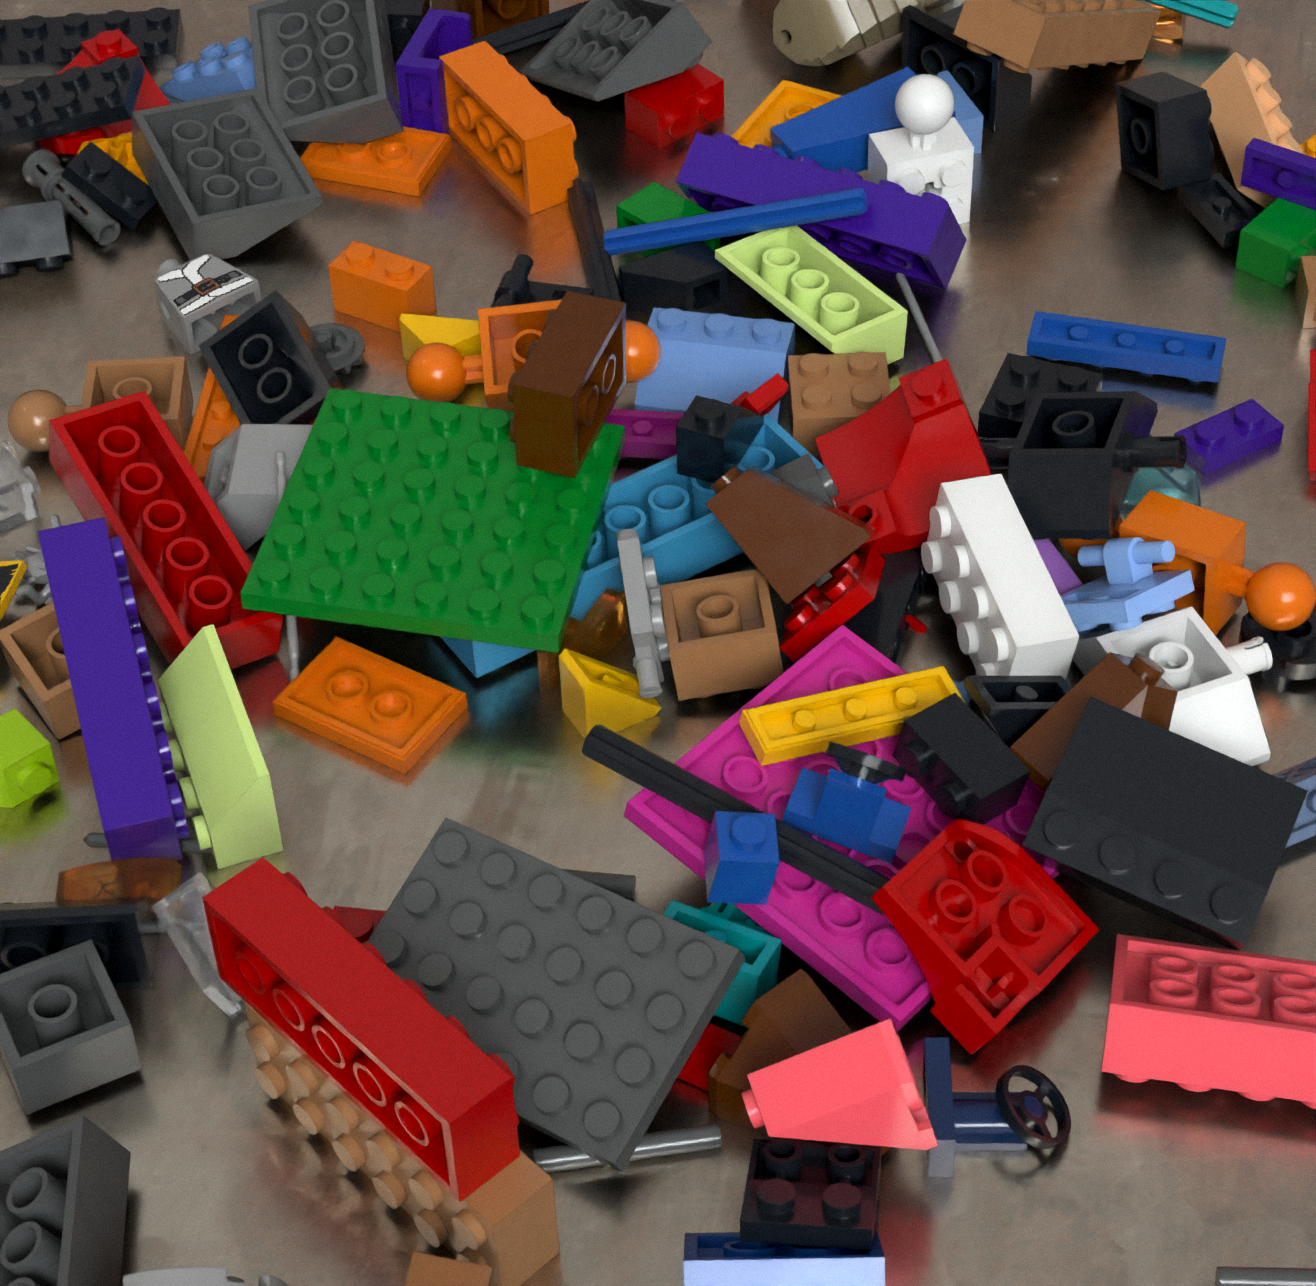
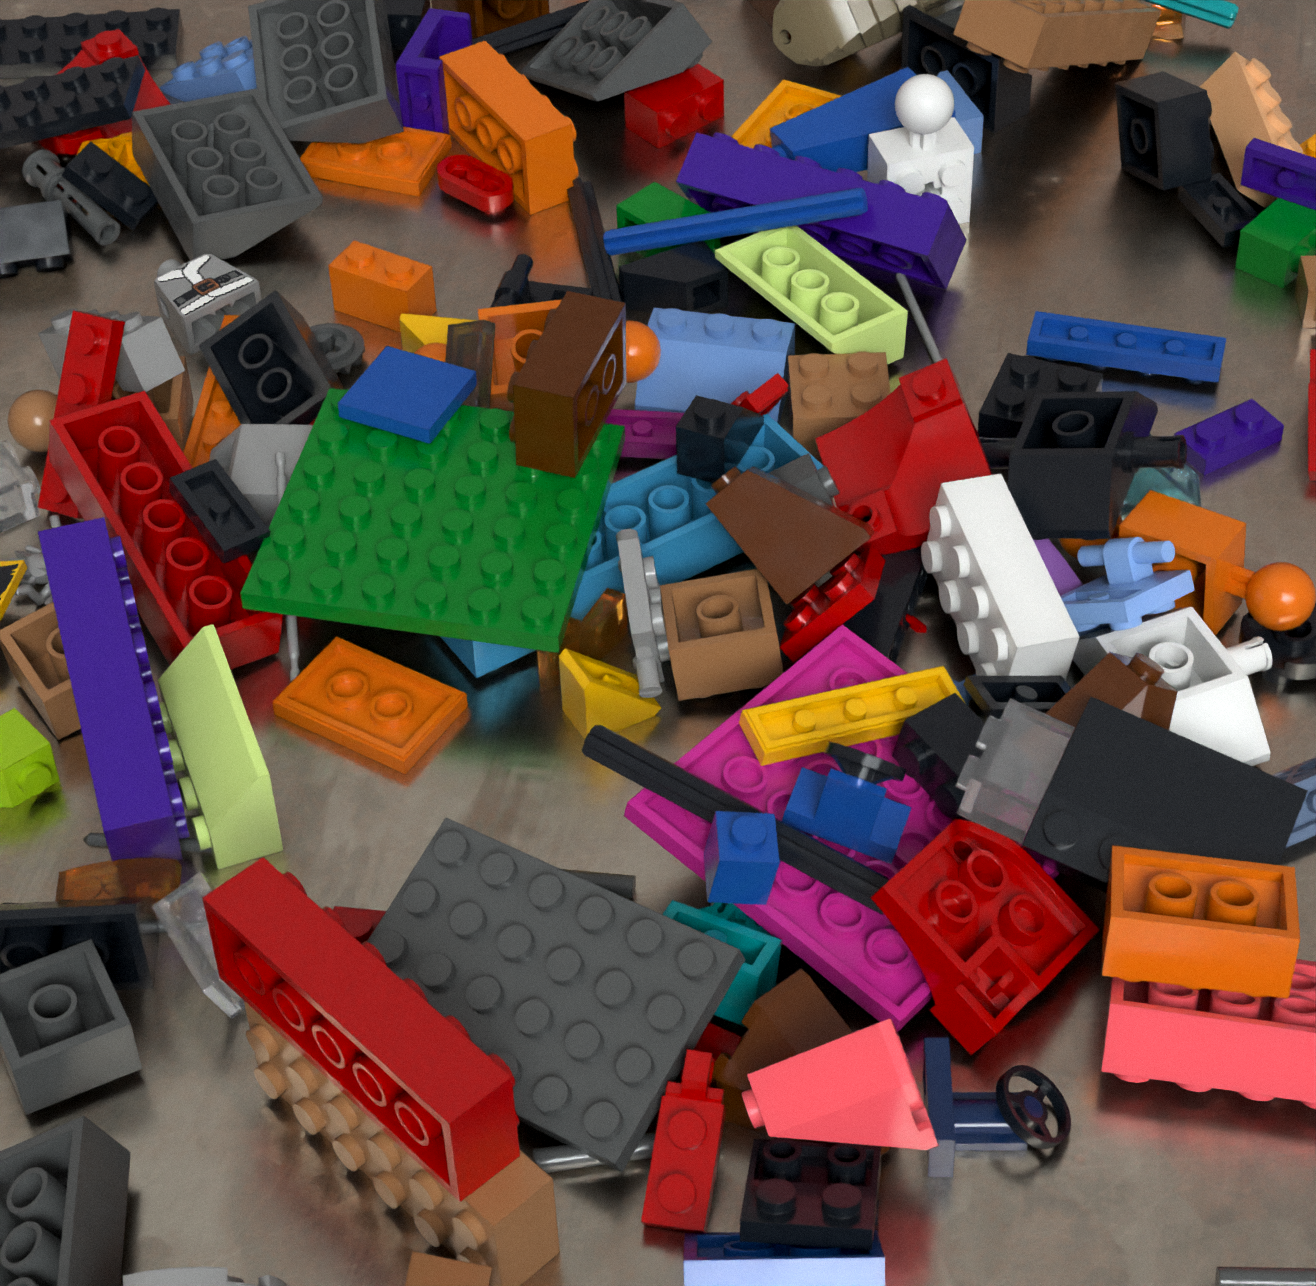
none -> light grey arch [38,308,185,392]
none -> red plate [38,310,125,519]
none -> black plate [169,459,270,564]
none -> blue tile [338,346,477,444]
none -> red plate [437,155,514,213]
none -> clear smoke tile [445,320,496,408]
none -> red hinge [641,1049,727,1233]
none -> clear brick [955,698,1075,843]
none -> orange slope [1102,845,1300,999]

